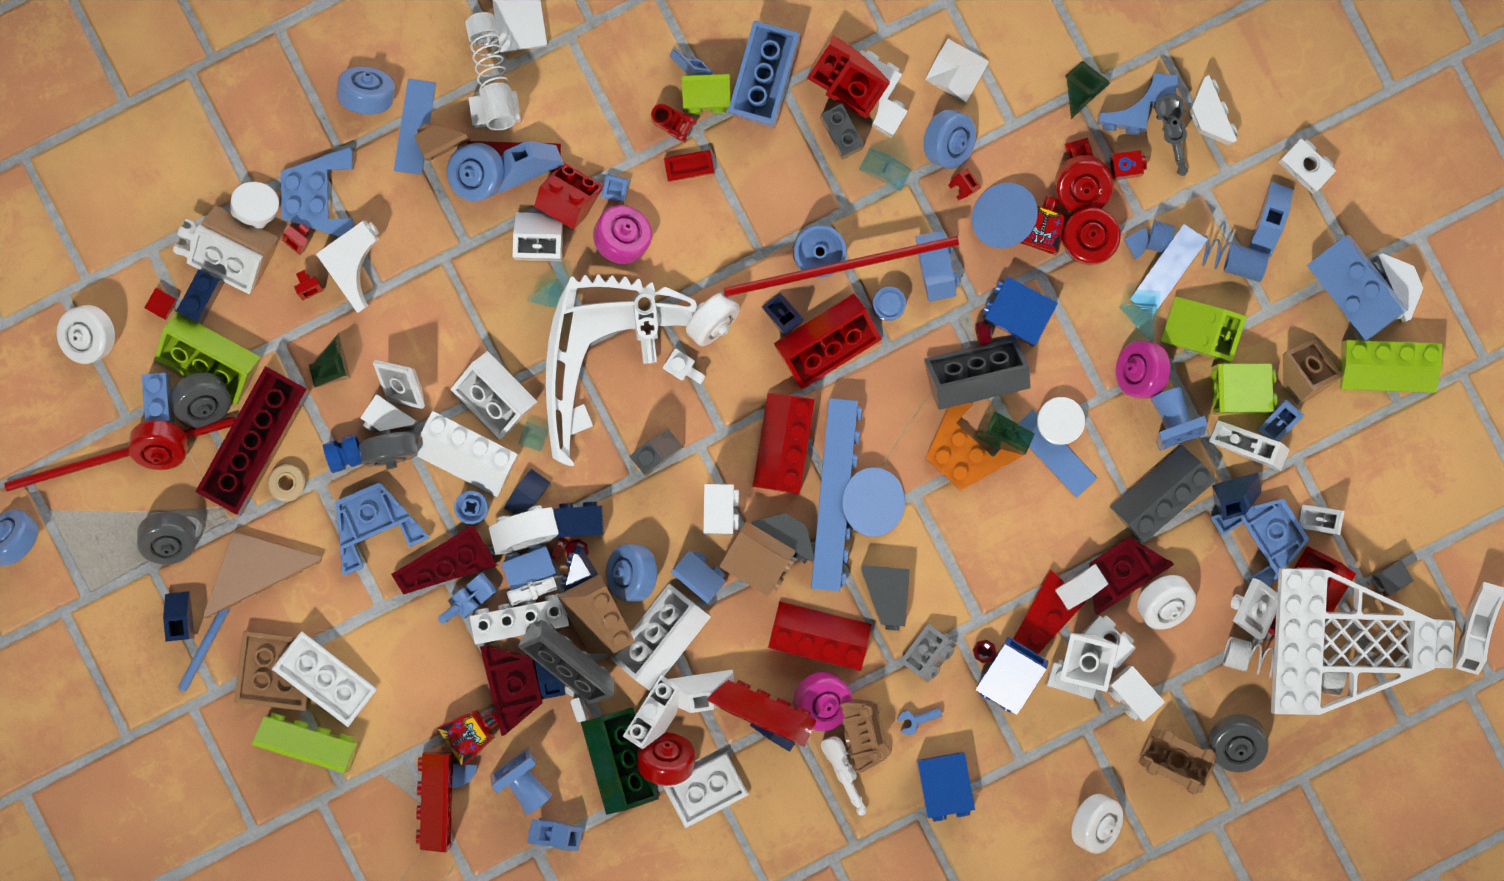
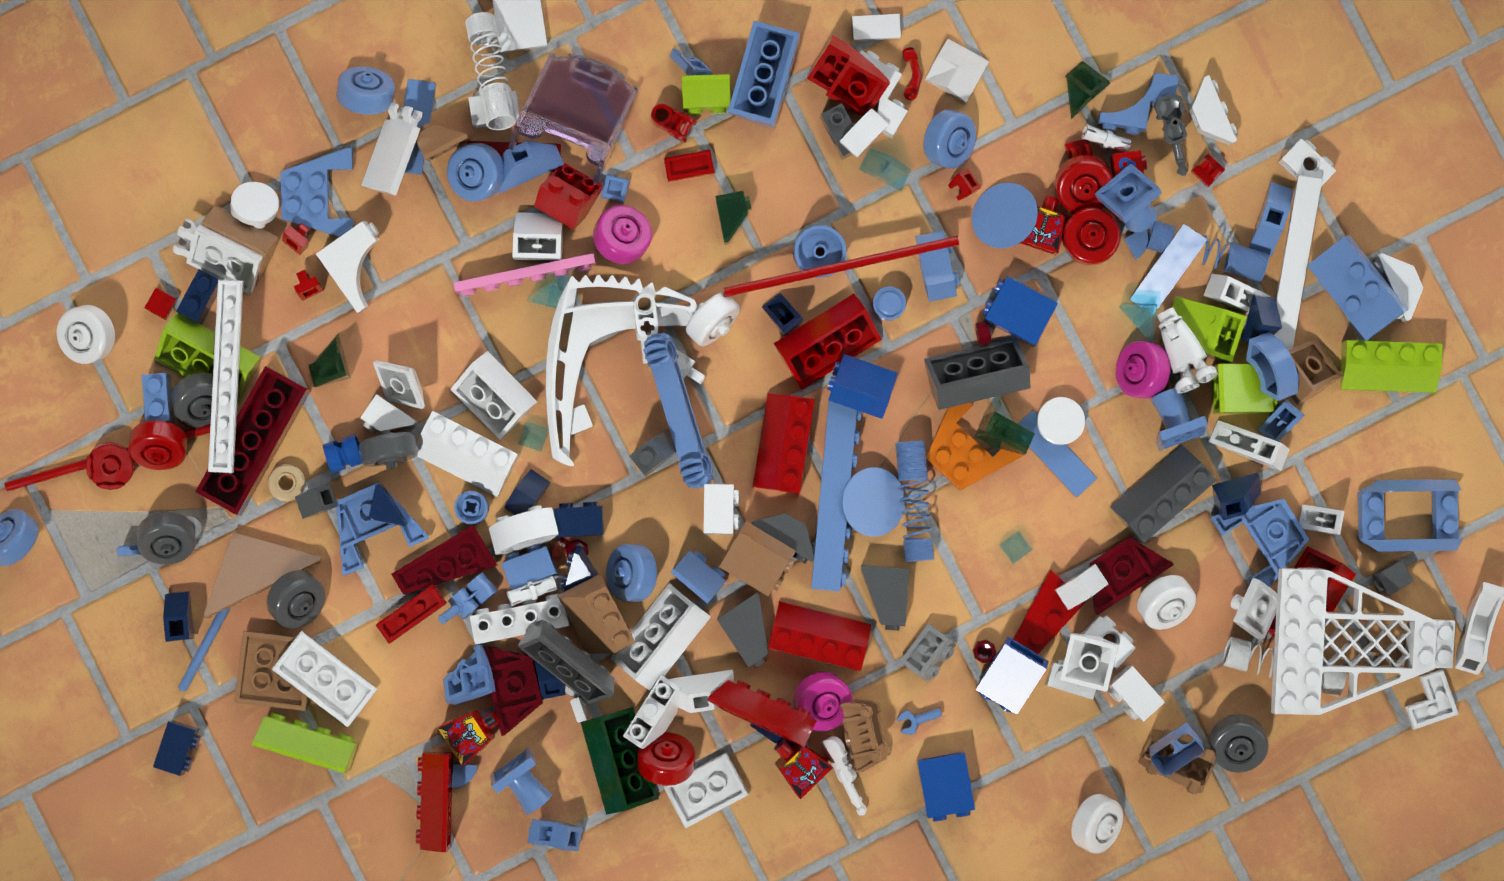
none -> red tile [86,442,135,490]
none -> medium blue tile [117,545,141,556]
none -> dark blue brick [153,720,201,776]
none -> white tile [208,280,244,473]
none -> dark grey wheel [267,570,326,629]
none -> dark grey brick [295,484,338,519]
none -> white tile [361,103,422,196]
none -> dark blue slope [368,483,408,526]
none -> red tile [376,584,447,644]
none -> medium blue slope [443,645,496,706]
none -> bright pink plate [453,253,597,297]
none -> windscreen [508,53,638,185]
none -> medium blue arm [643,333,714,489]
none -> clear green slope [715,191,752,245]
none -> dark grey slope [717,593,768,668]
none -> red torso [774,740,833,800]
none -> blue brick [827,354,898,419]
none -> white slope [840,108,889,158]
none -> white tile [852,14,901,41]
none -> medium blue piece [895,441,935,562]
none -> red piece [902,47,922,101]
none -> clear light blue tile [999,531,1032,564]
none -> white pin [1081,124,1131,153]
none -> medium blue plant [1095,164,1162,232]
none -> medium blue piece [1149,722,1205,776]
none -> white piece [1157,308,1218,394]
none -> red tile [1191,154,1225,188]
none -> white slope [1203,274,1271,314]
none -> dark blue slope [1242,295,1282,342]
none -> medium blue brick [1246,332,1299,401]
none -> white tile [1274,175,1322,350]
none -> medium blue wedge [1358,479,1463,552]
none -> white tile [1404,669,1459,730]

